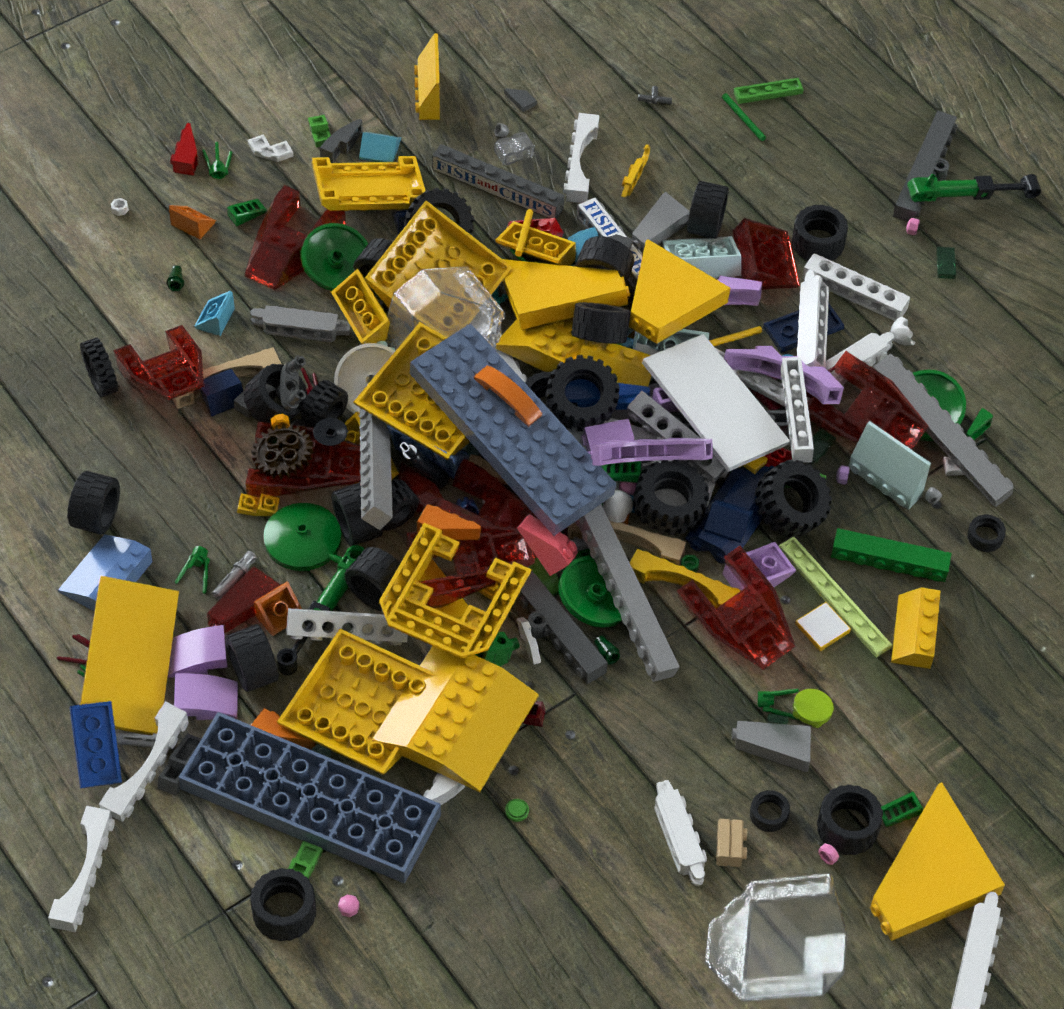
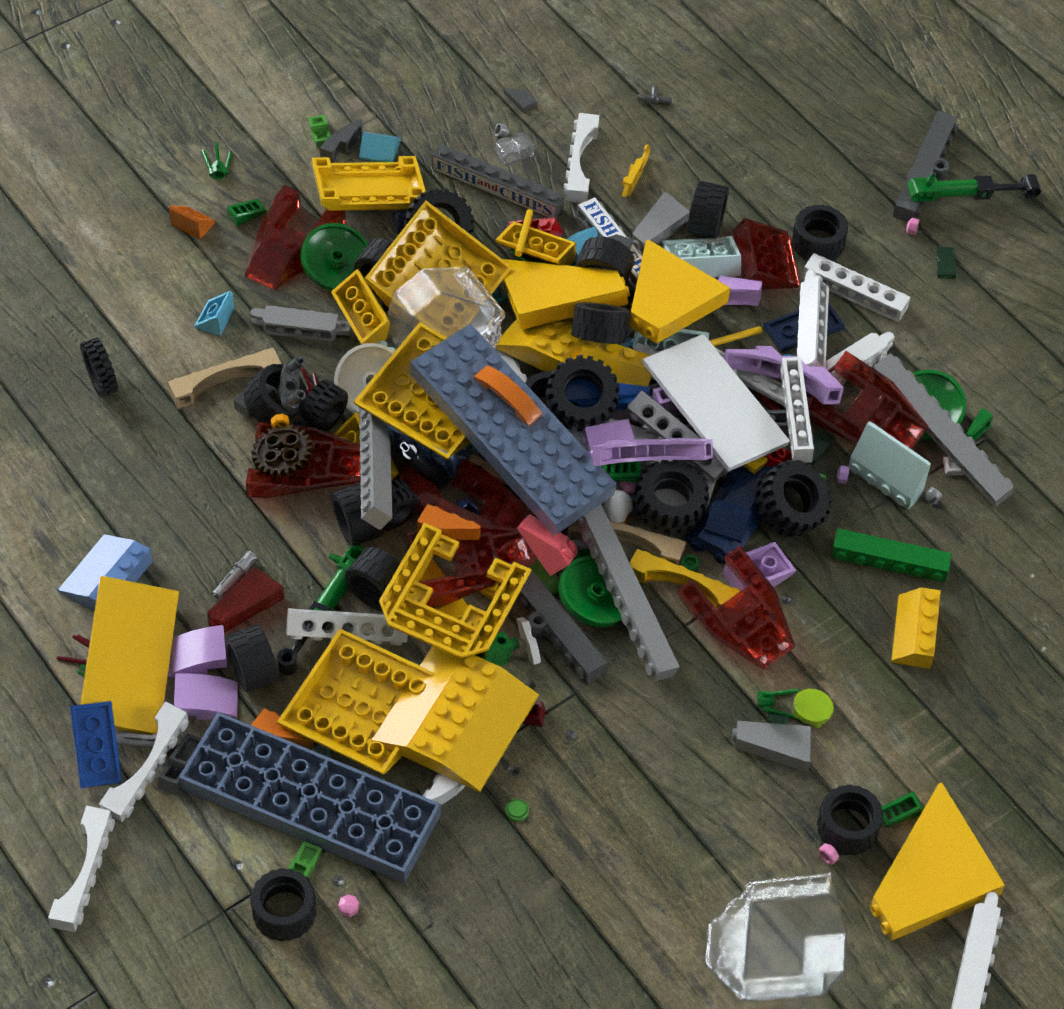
black tyre [67,471,120,535] -> none
white tile [111,198,129,216] -> none
clear red wedge [113,325,204,400] -> none
dark green cone [166,265,184,291] -> none
red slope [170,123,198,176] -> none
green plant [175,546,210,594] -> none
dark blue slope [197,369,243,417] -> none
yellow slope [237,493,280,516] -> none
white tile [248,134,294,162] -> none
orange slope [254,582,302,636] -> none
green dish [264,503,341,571] -> none
black piece [313,418,348,446] -> none
yellow slope [414,33,440,120] -> none
dark green cone [594,636,620,665] -> none
white hinge [654,780,707,887] -> none
tan brick [716,819,747,867] -> none
green bar [722,93,766,141] -> none
bright green tile [733,78,803,104] -> none
black tyre [750,790,790,832] -> none
yellowish green tile [779,537,892,658] -> none
white tile [795,602,851,651] -> none
white hair [890,317,915,346] -> none
black tyre [967,514,1006,552] -> none

